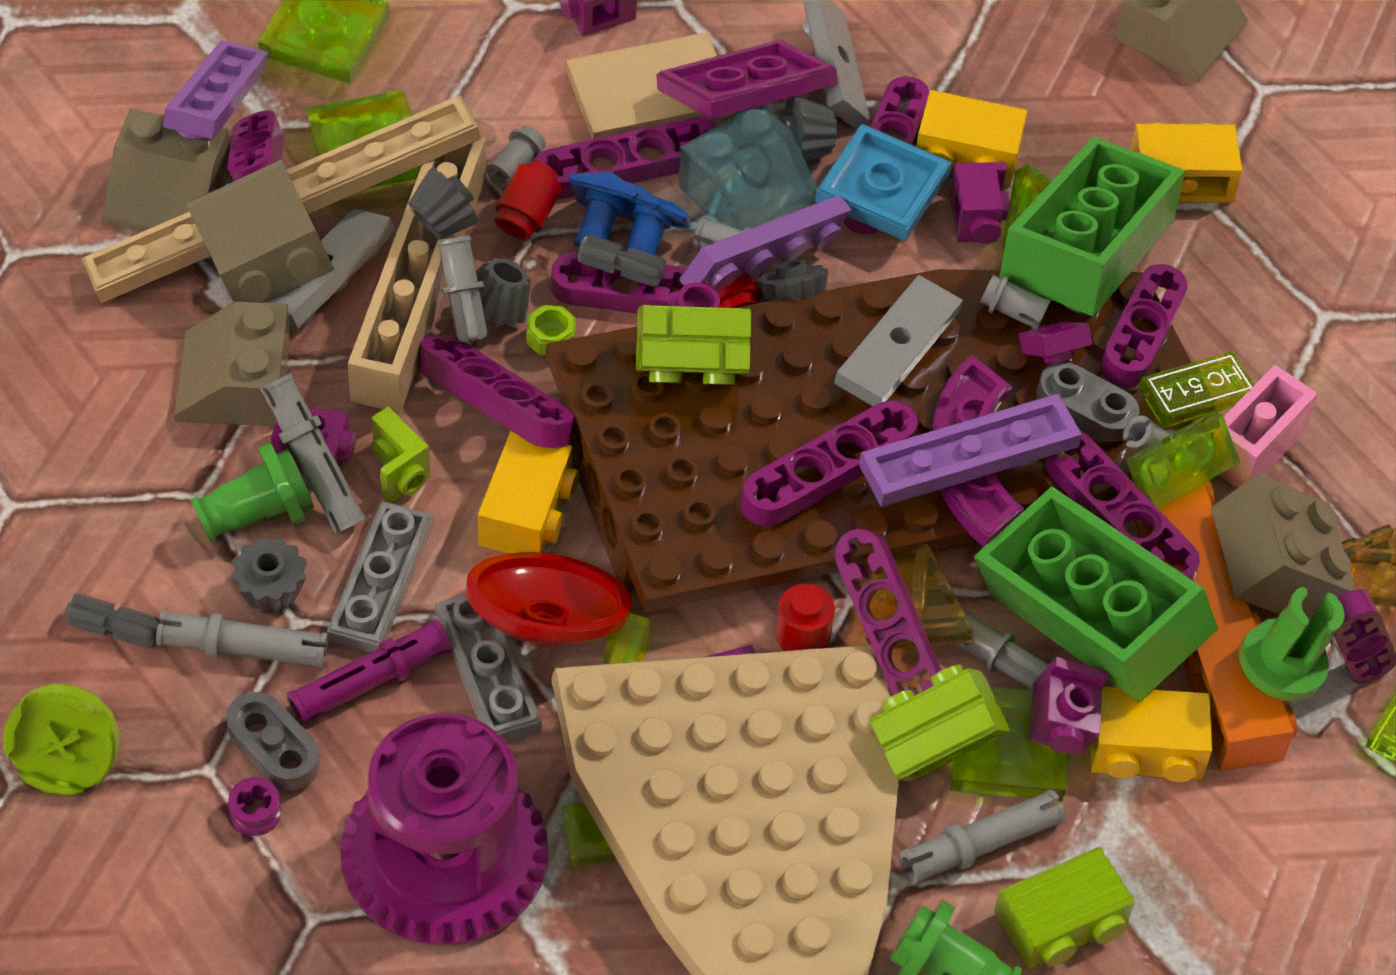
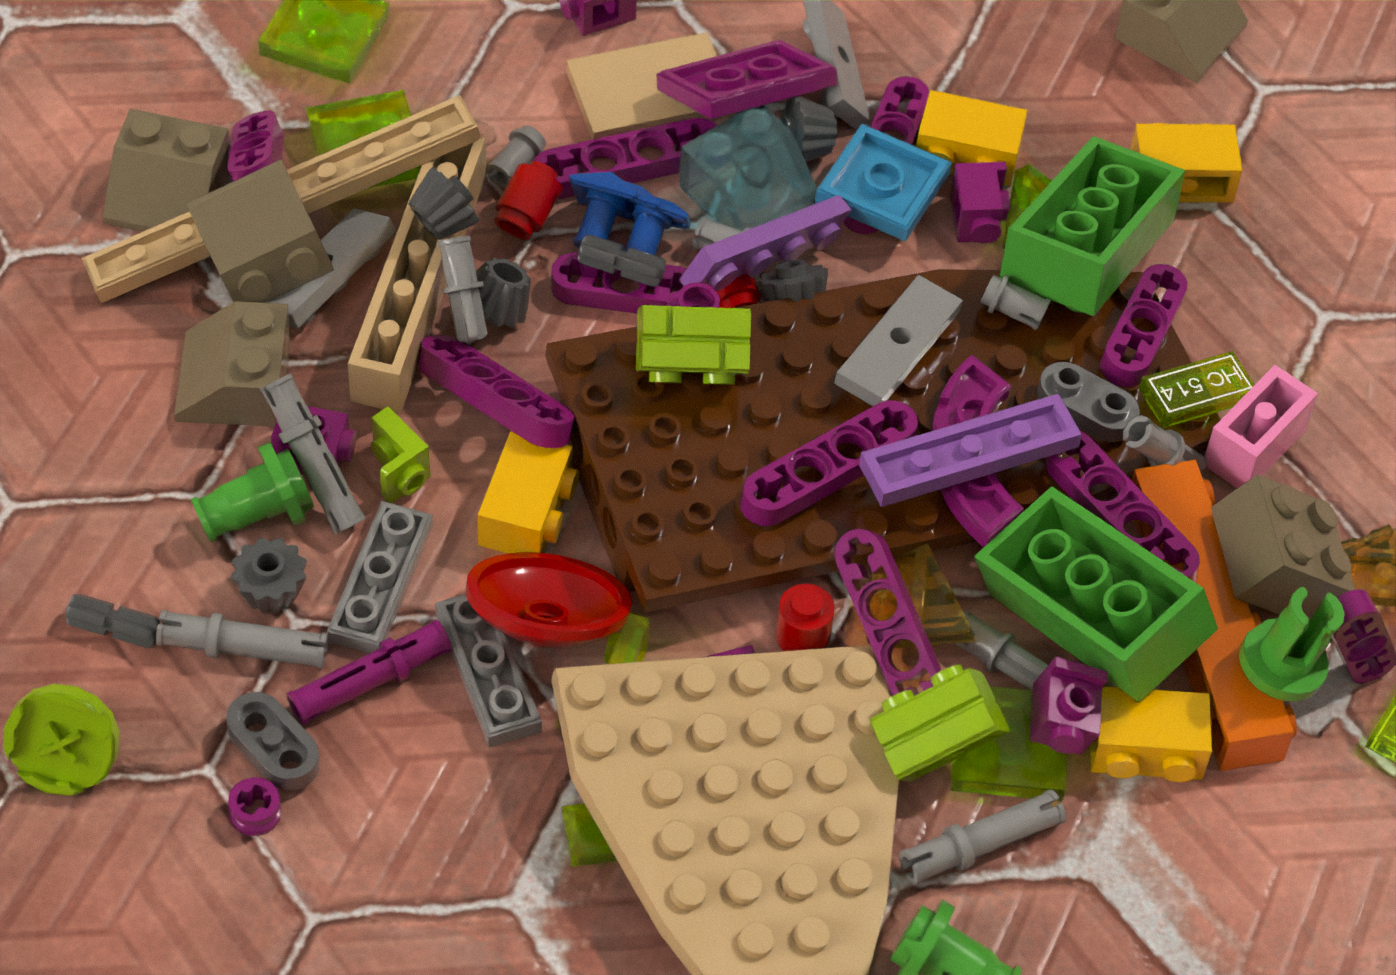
medium lavender plate [163,40,269,140] -> none
magenta piece [341,713,549,945] -> none
lime tile [526,305,576,356] -> none
lime brick [994,847,1134,969] -> none
magenta plate [1019,321,1093,363] -> none
clear neon green plate [1126,413,1240,508] -> none

